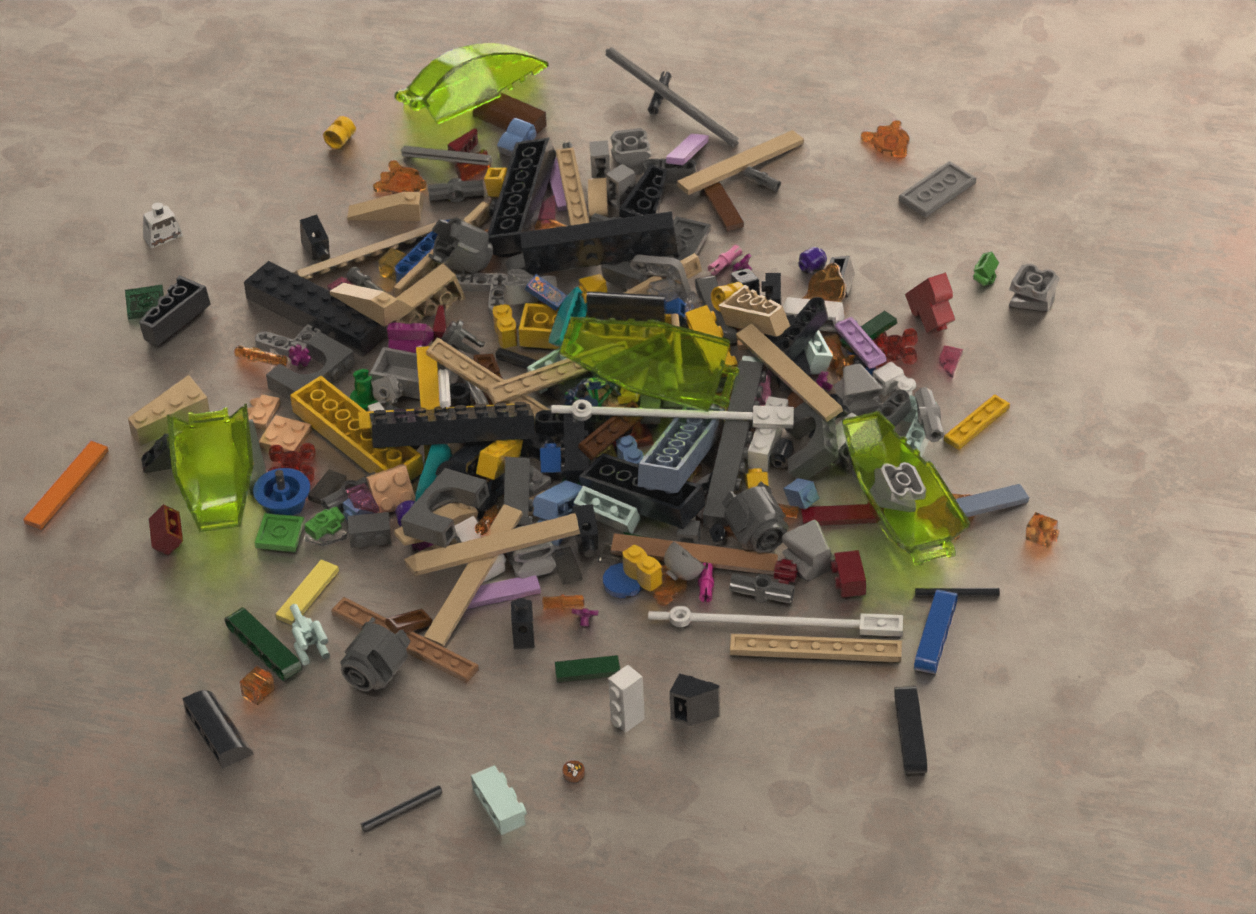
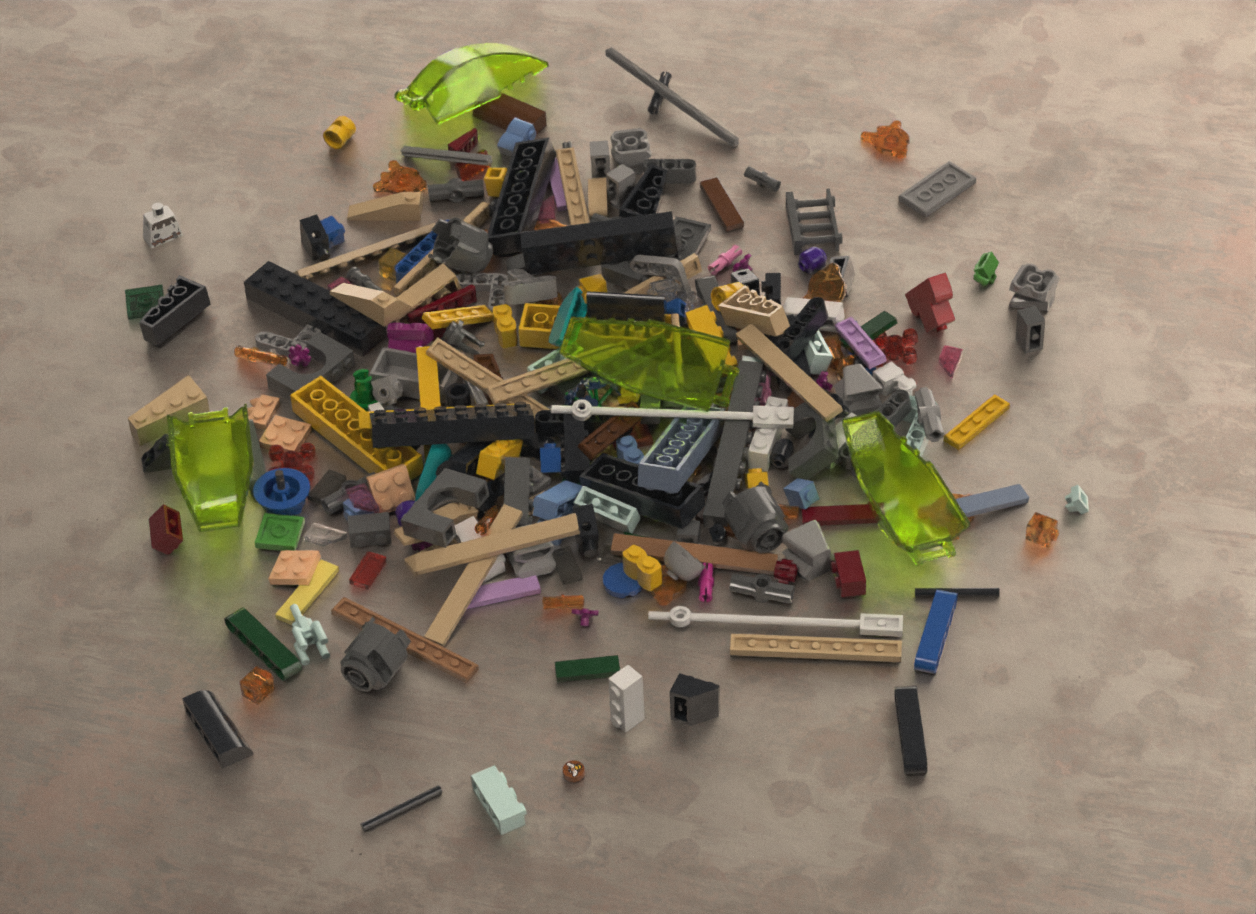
orange tile [23,441,109,530] -> none
bright green piece [304,506,345,541] -> none
reddish brown tile [385,608,433,634] -> none
white axle [438,369,451,408] -> none
black axle [495,347,538,369] -> none
black torso [511,598,535,649] -> none
tile [524,274,567,311] -> none
lavender tile [666,133,708,165] -> none
tan tile [677,130,804,195] -> none
light grey piece [869,462,926,512] -> none
none -> light nougat plate [268,550,321,585]
none -> blue brick [320,216,345,248]
none -> clear red tile [349,551,387,590]
none -> dark red tile [407,284,477,324]
none -> yellow tile [422,305,493,329]
none -> dark grey fence [786,189,843,255]
none -> dark grey brick [1015,306,1045,354]
none -> light aqua tile [1065,485,1089,515]

